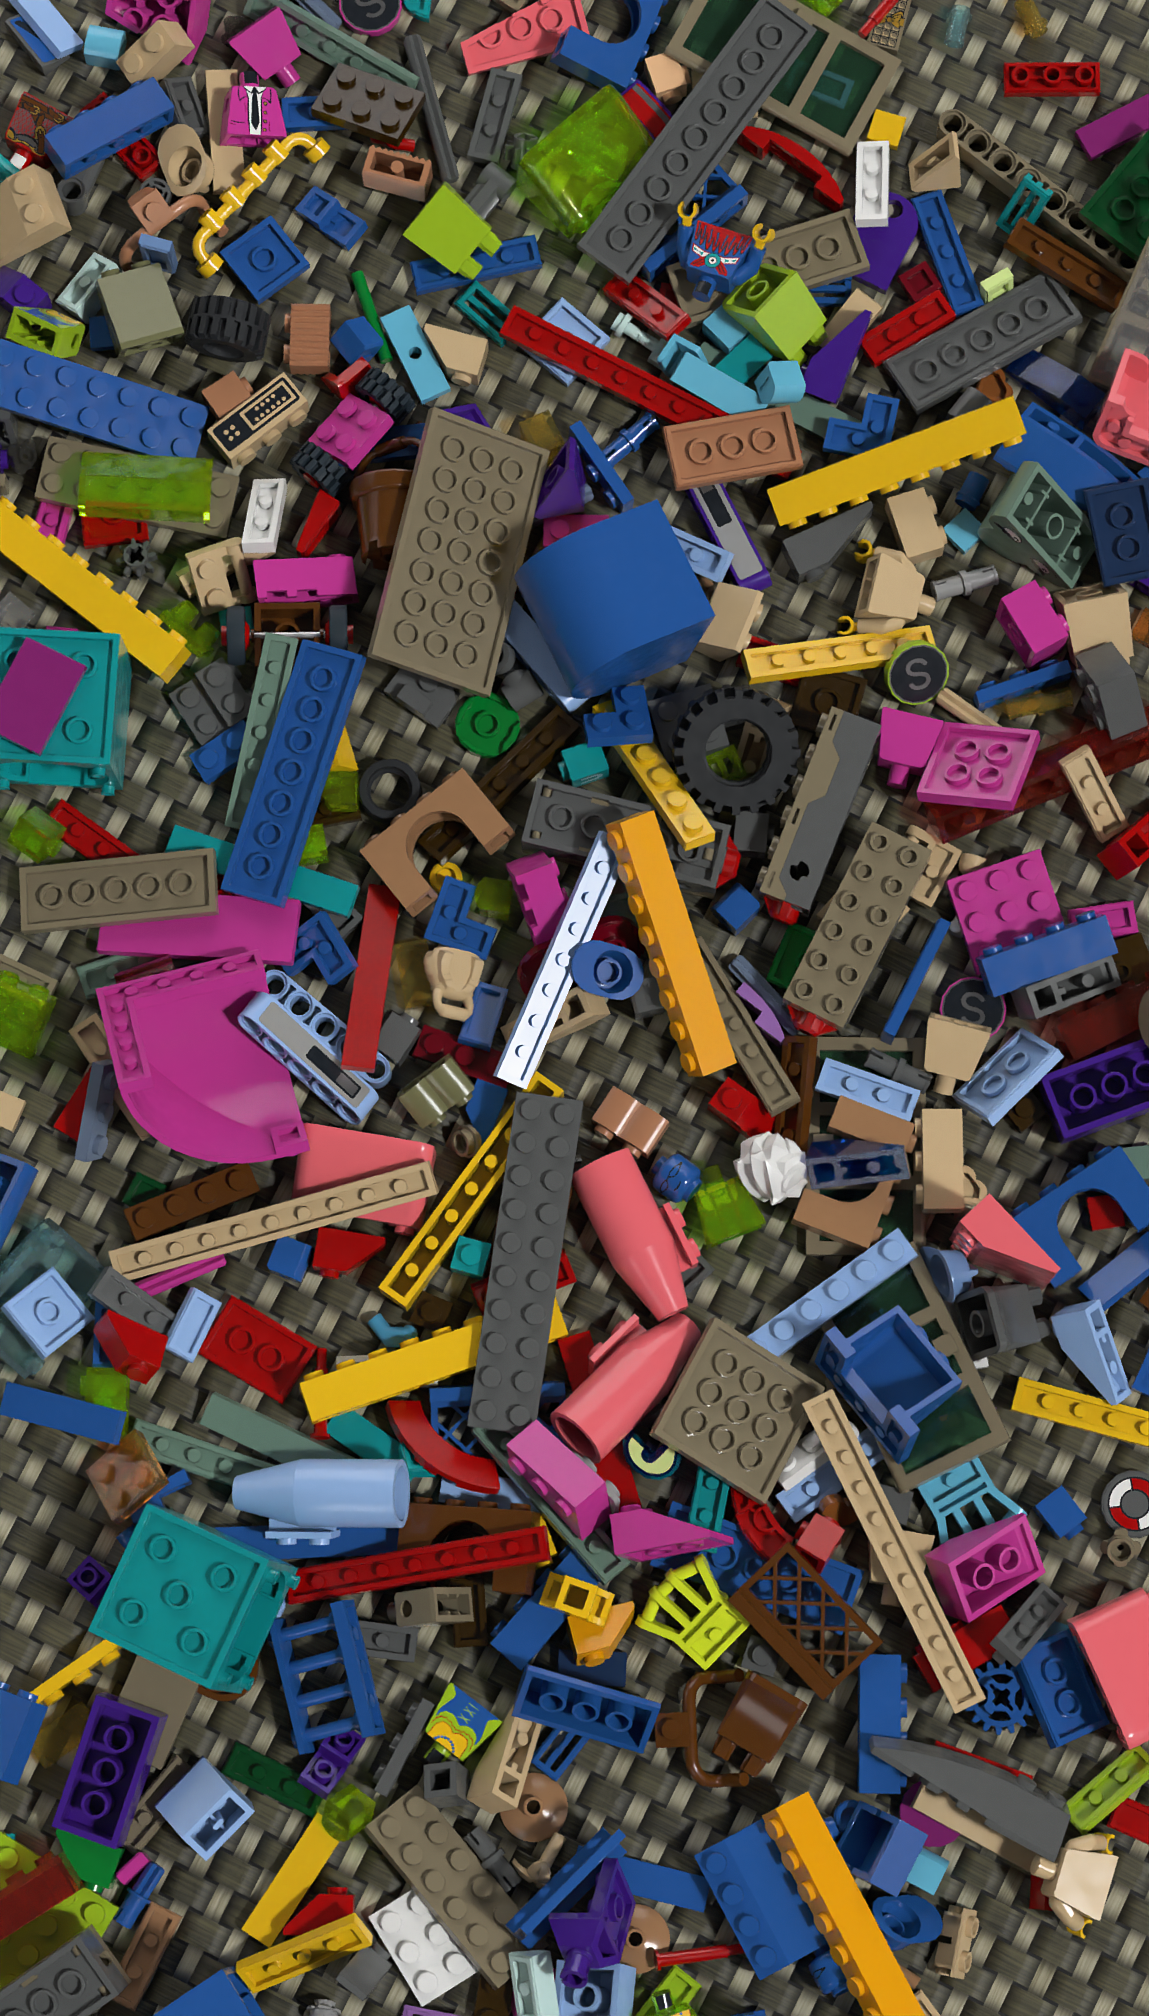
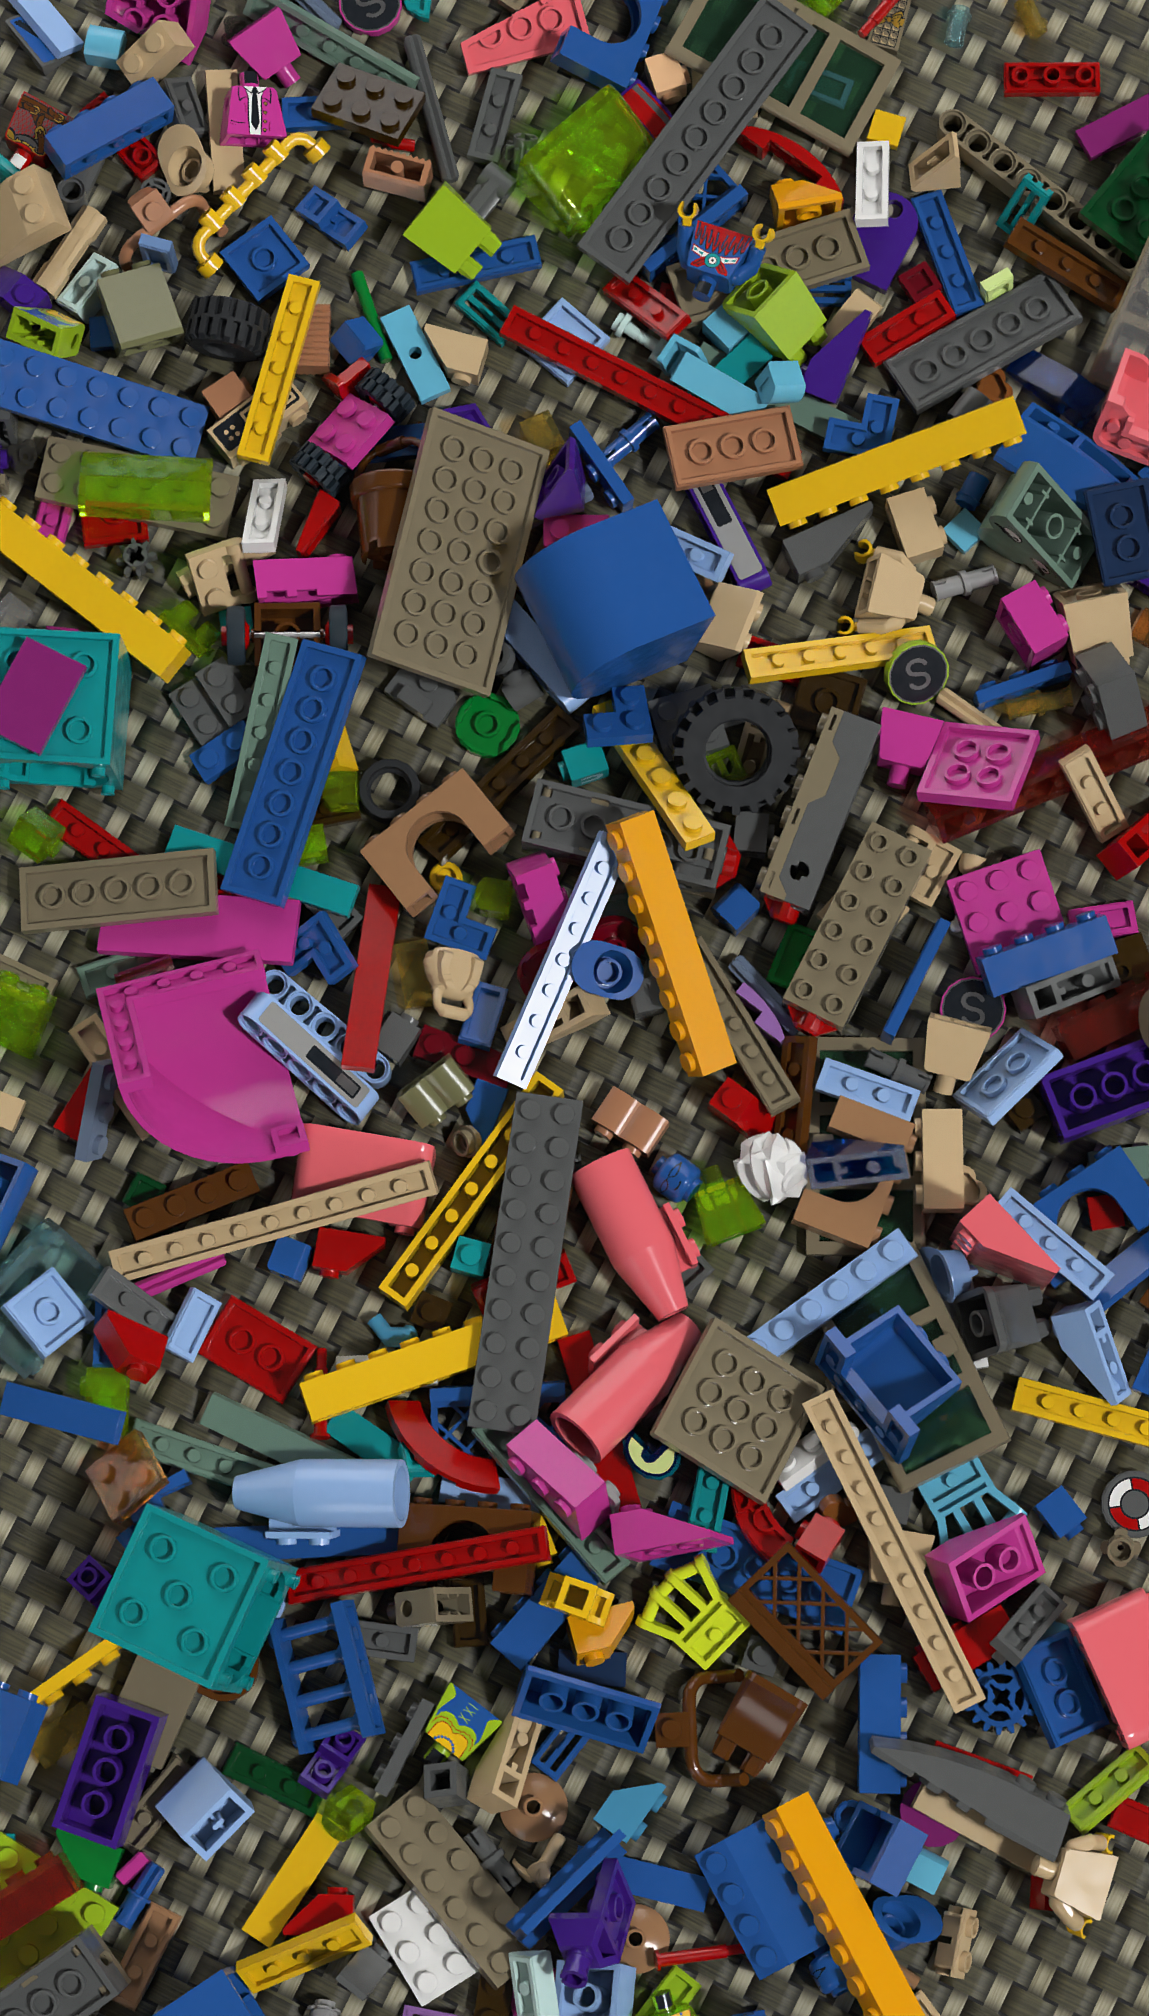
none -> tan axle [32,205,108,300]
none -> yellow plate [237,274,321,466]
none -> dark azure slope [593,1783,668,1844]
none -> light orange slope [769,178,843,231]
none -> light blue plate [998,1187,1115,1301]

